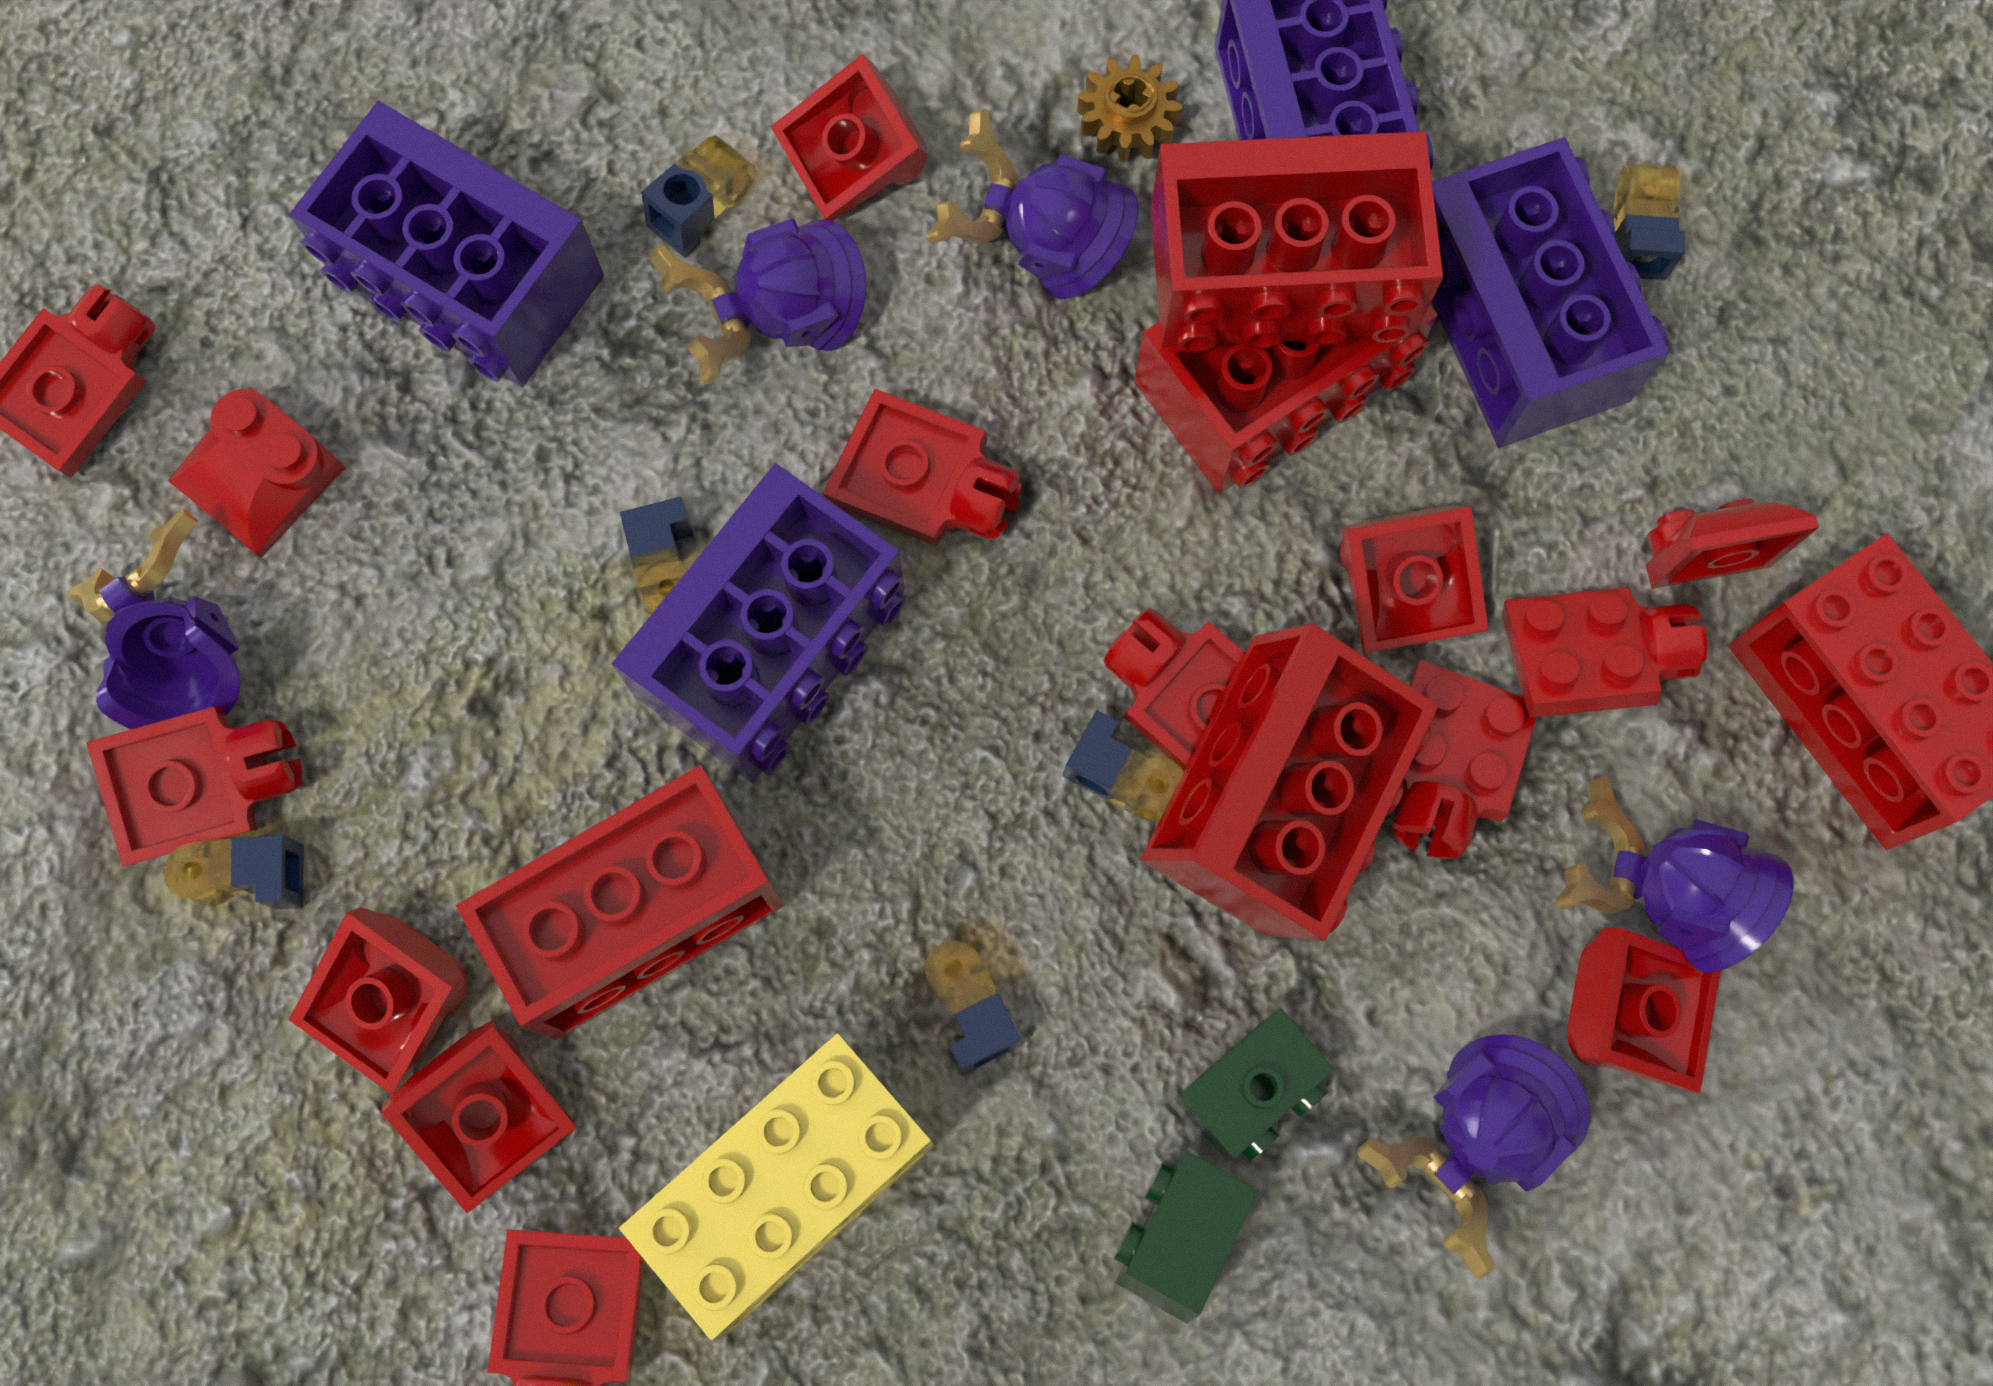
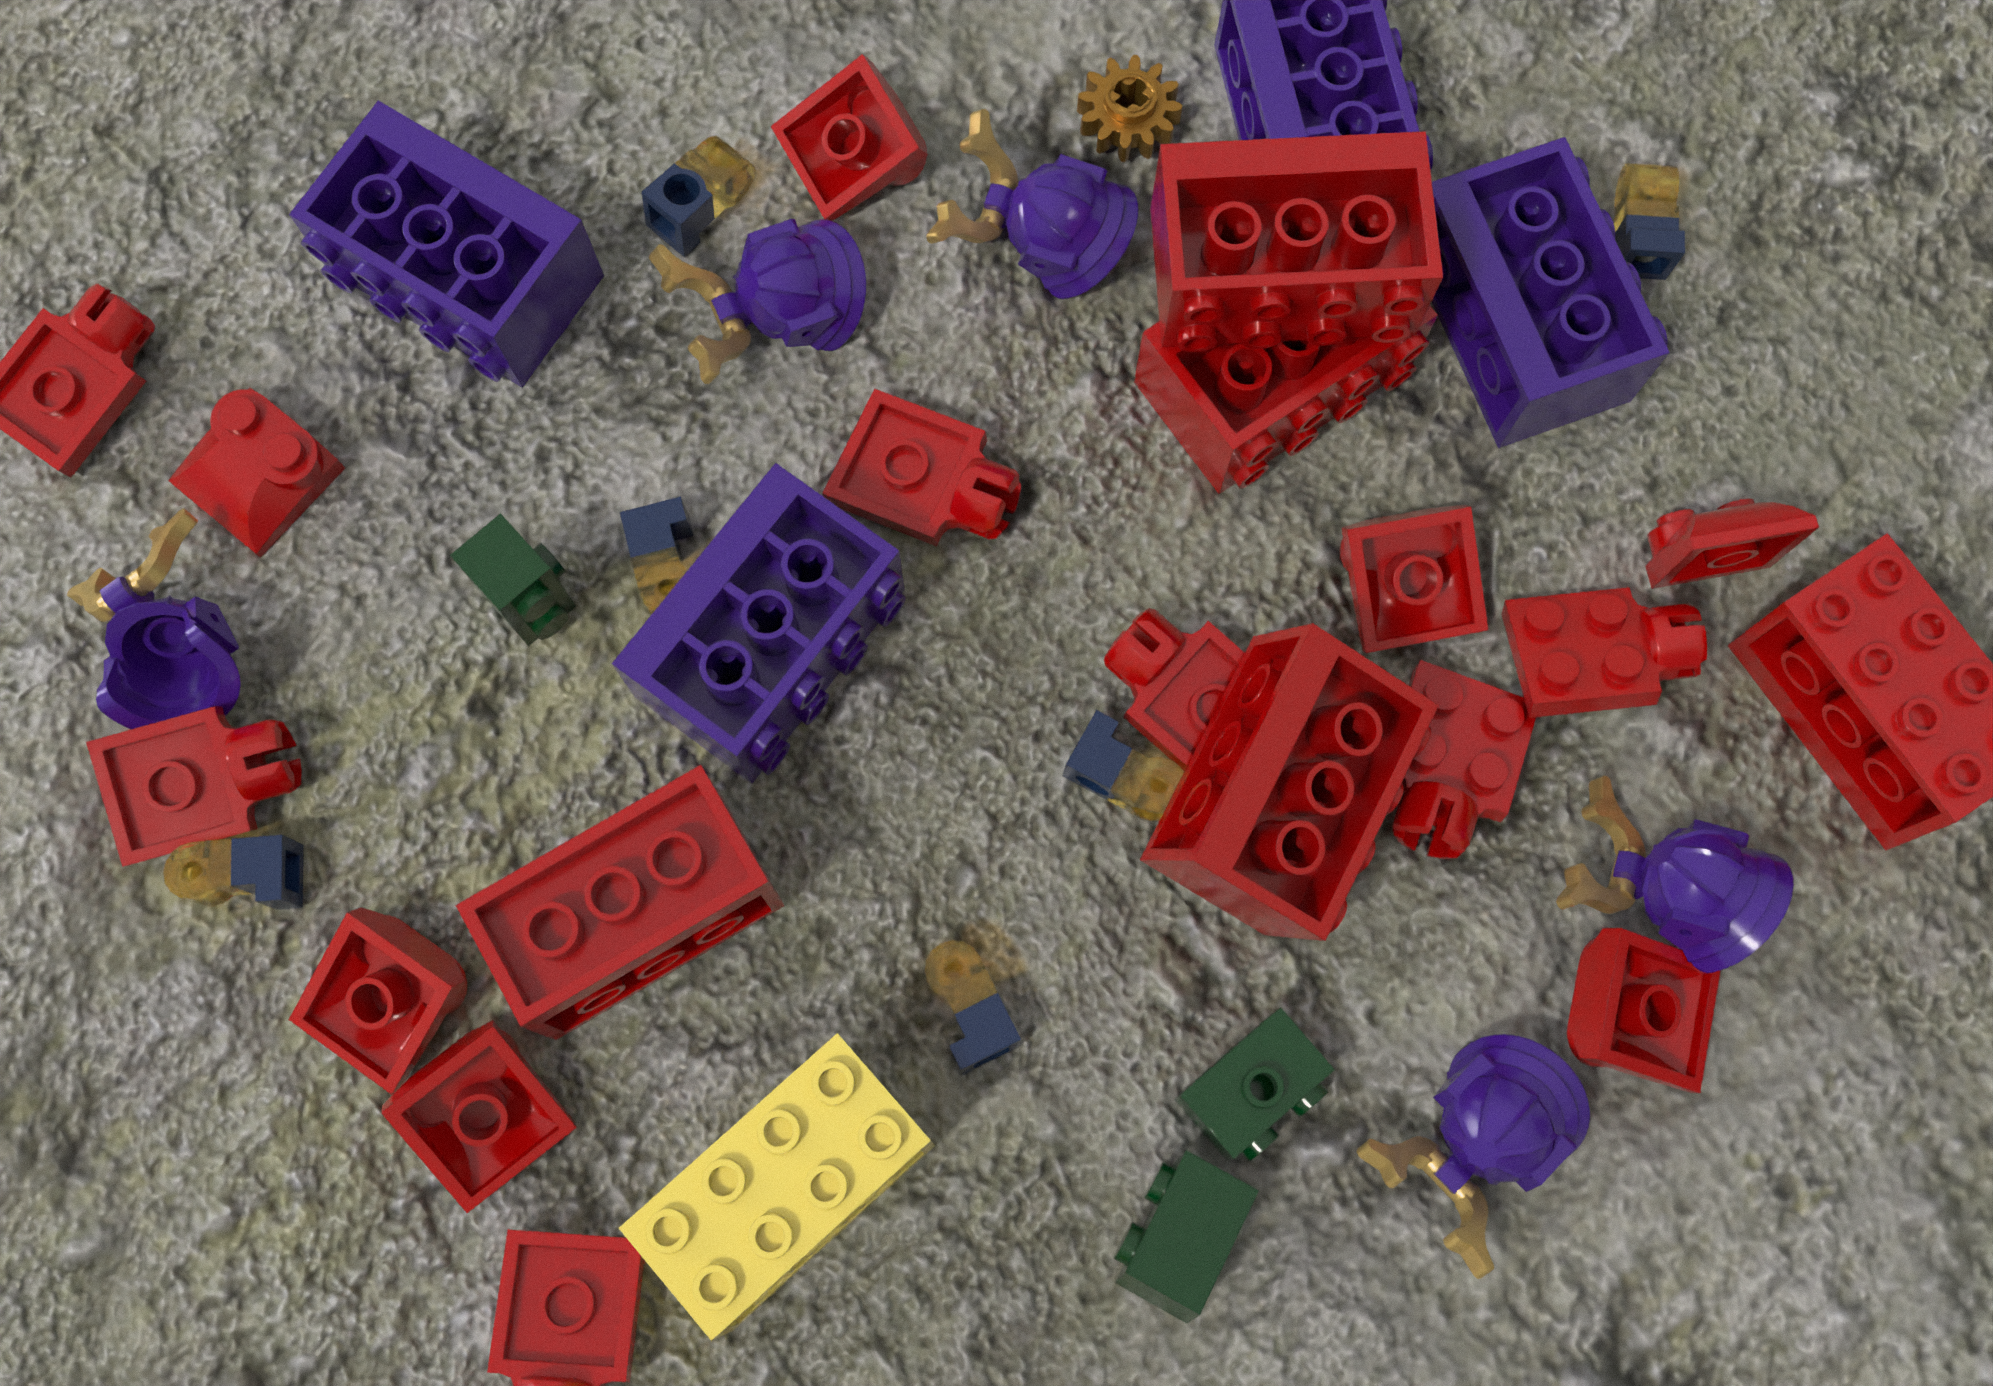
none -> dark green brick [450,513,576,646]

